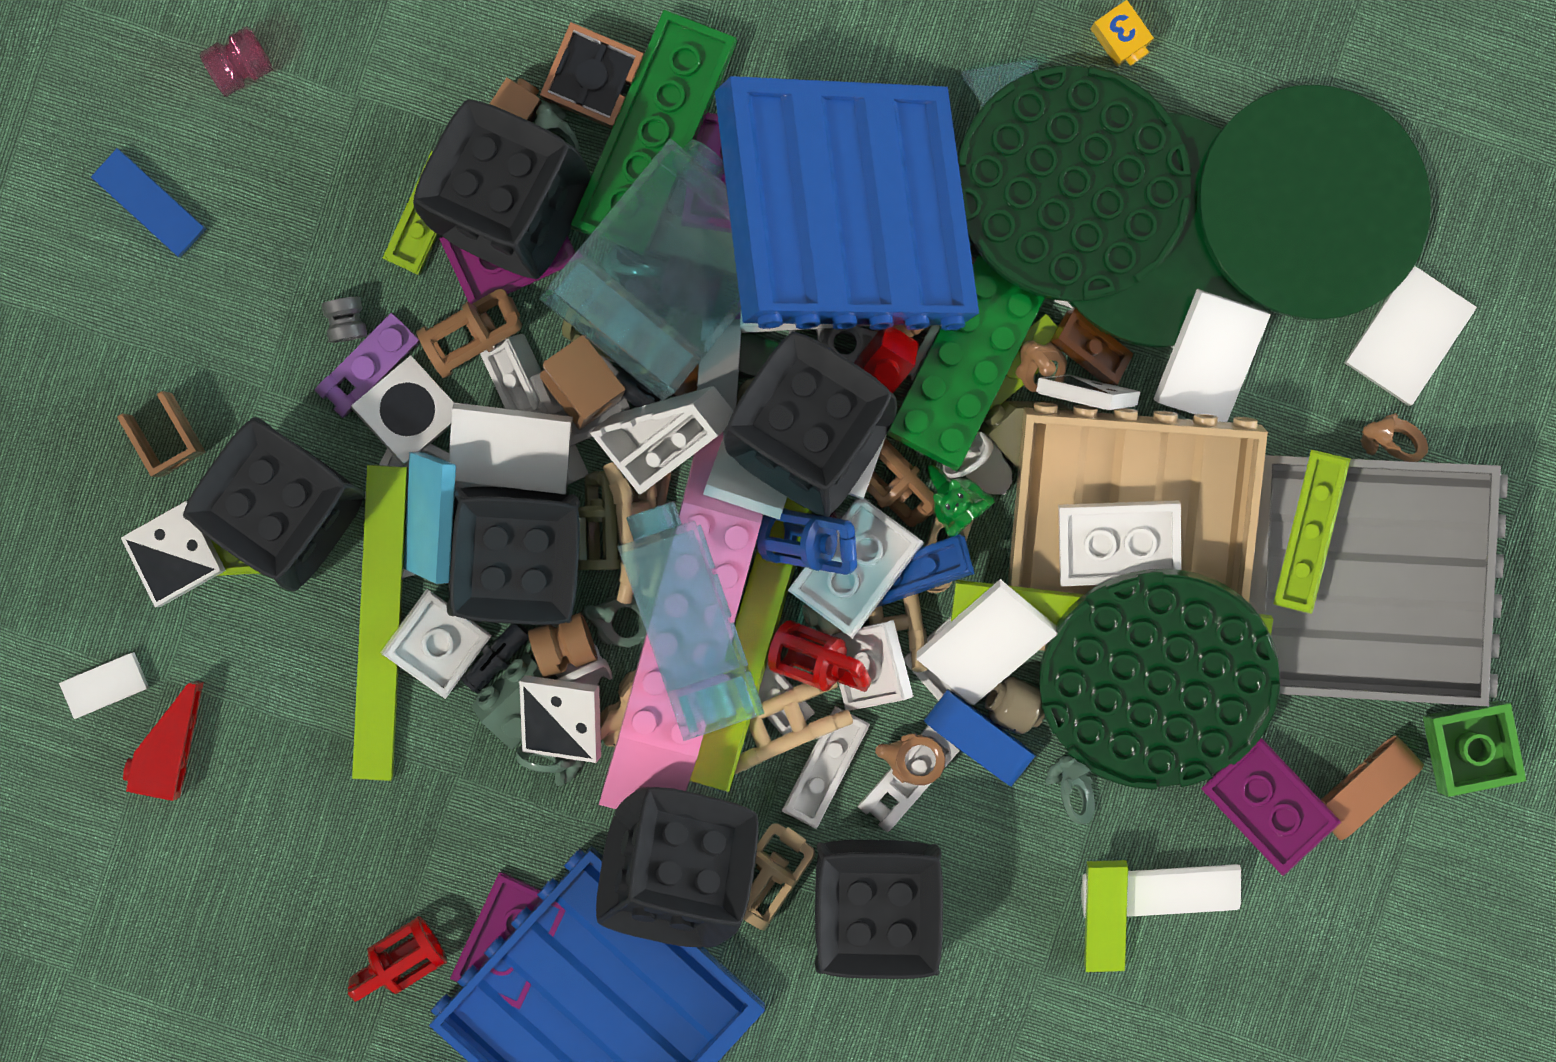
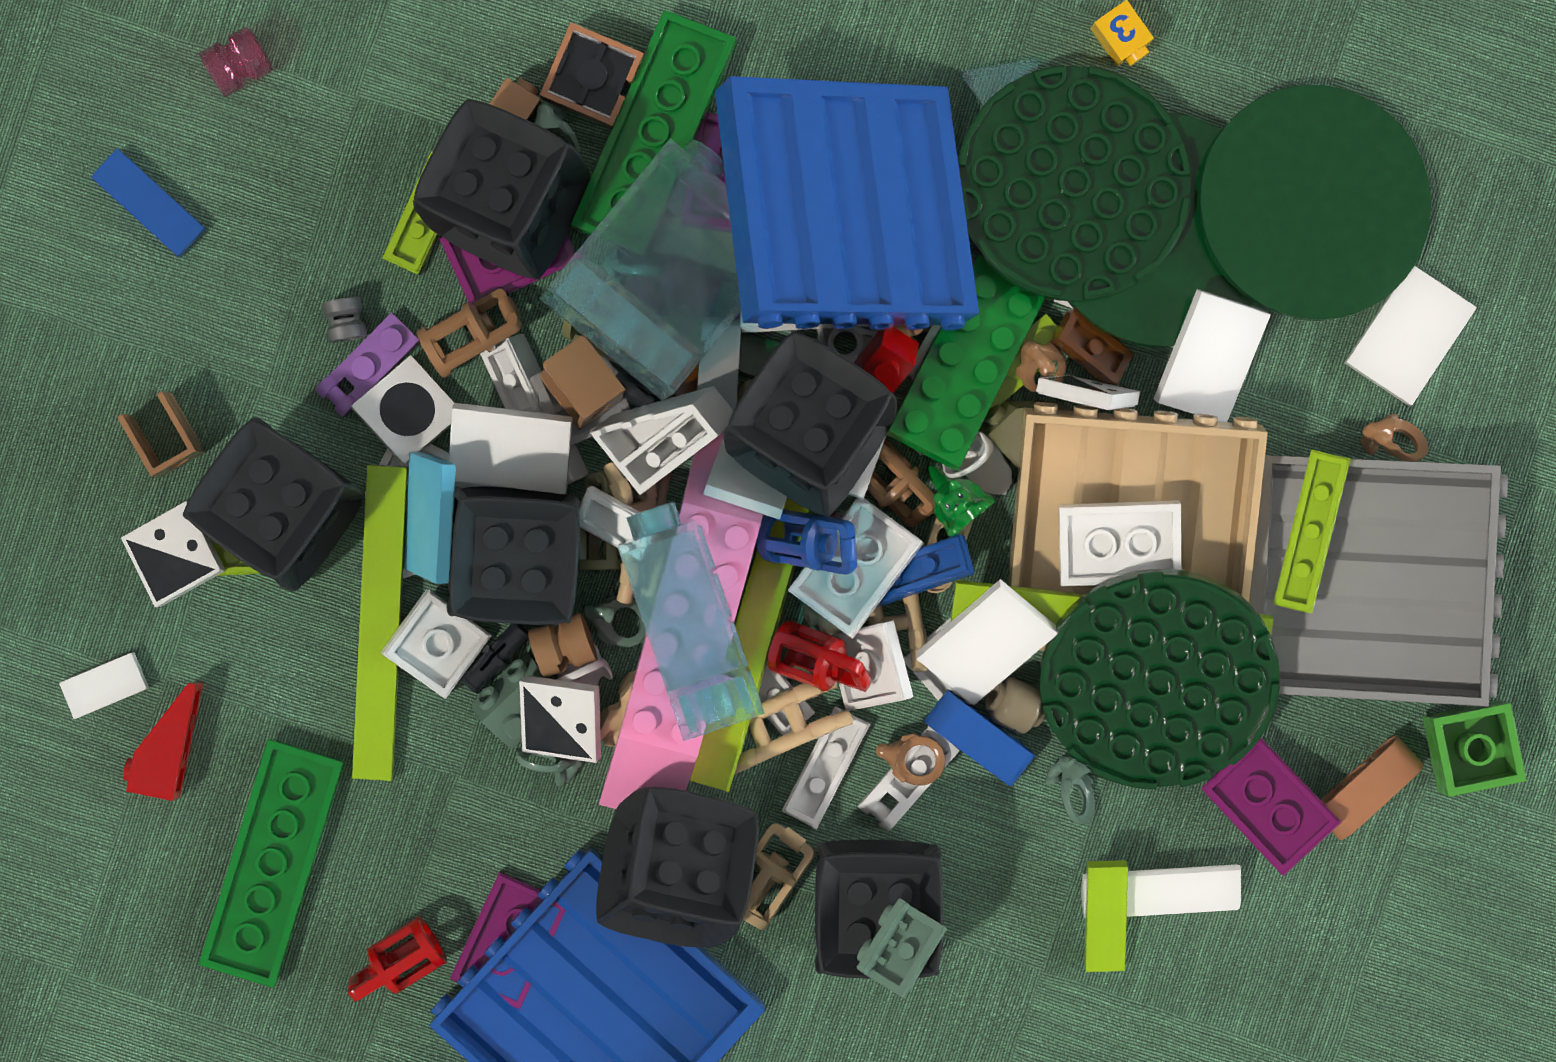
none -> green plate [198,738,345,988]
none -> white tile [578,486,661,560]
none -> sand green bracket [857,898,947,999]

